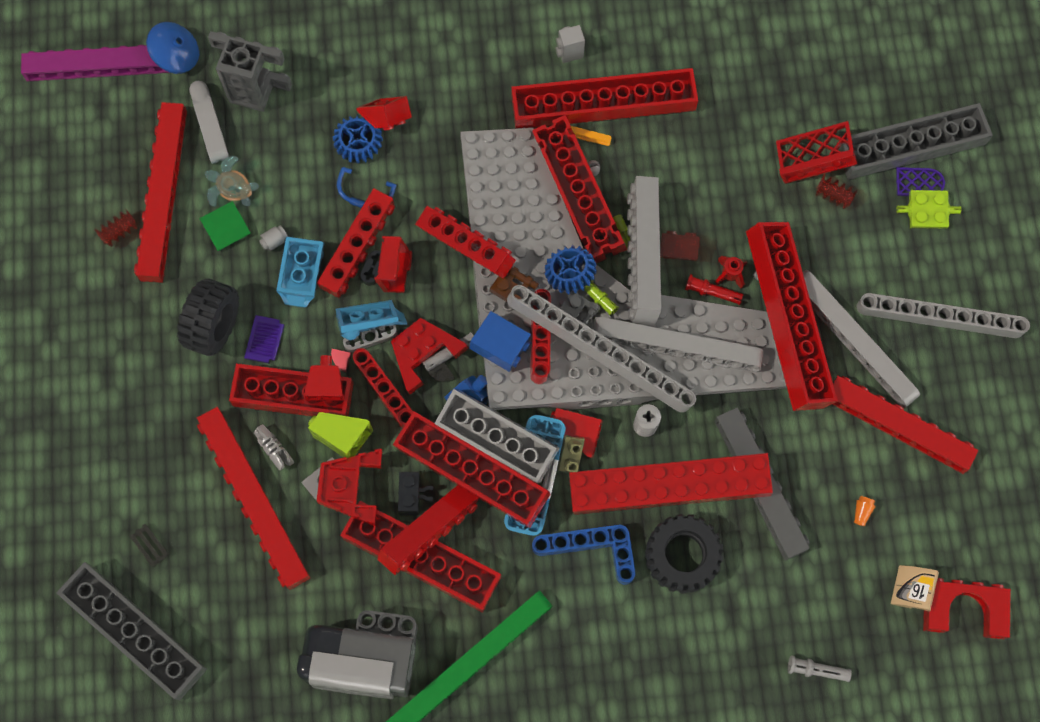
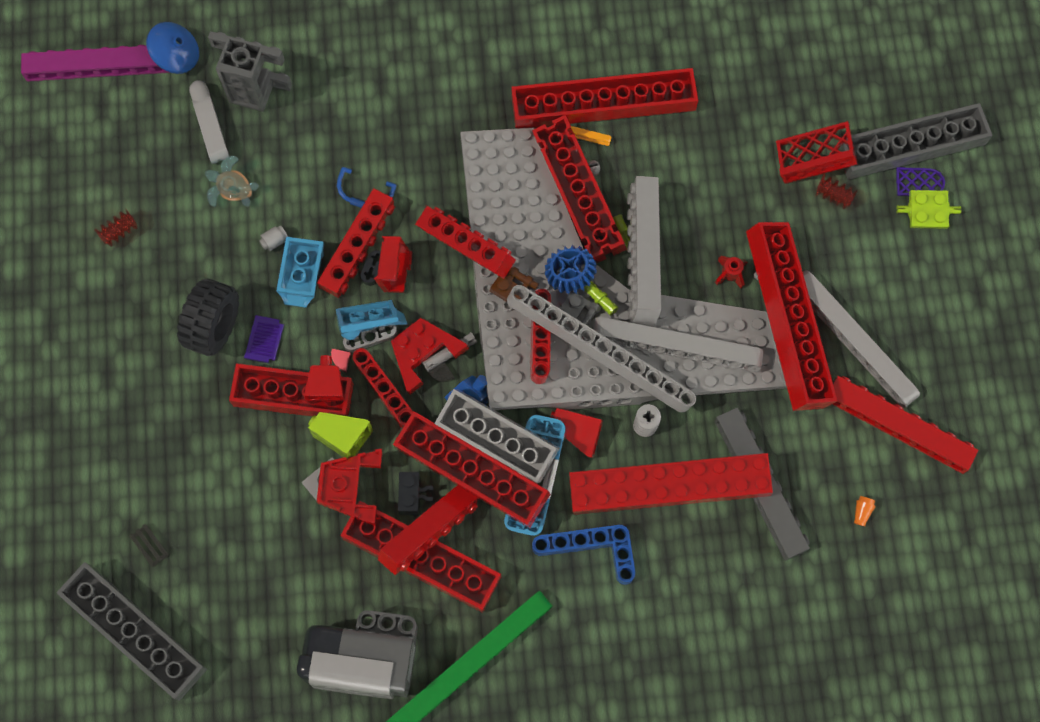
red brick [134,102,187,283] -> none
red brick [197,406,311,590] -> none
green slope [199,201,251,251] -> none
light grey hinge [254,424,294,470] -> none
blue gear [333,114,383,163] -> none
red slope [356,96,412,130] -> none
blue brick [469,311,532,372] -> none
light grey brick [555,25,585,63] -> none
olive hips [558,435,585,472] -> none
black tyre [645,514,723,594] -> none
clear red brick [660,231,700,261] -> none
red pin [685,274,743,305] -> none
light grey pin [788,655,852,682] -> none
light grey beam [856,293,1030,338] -> none
slope [891,565,939,611] -> none
red arch [923,578,1011,640] -> none

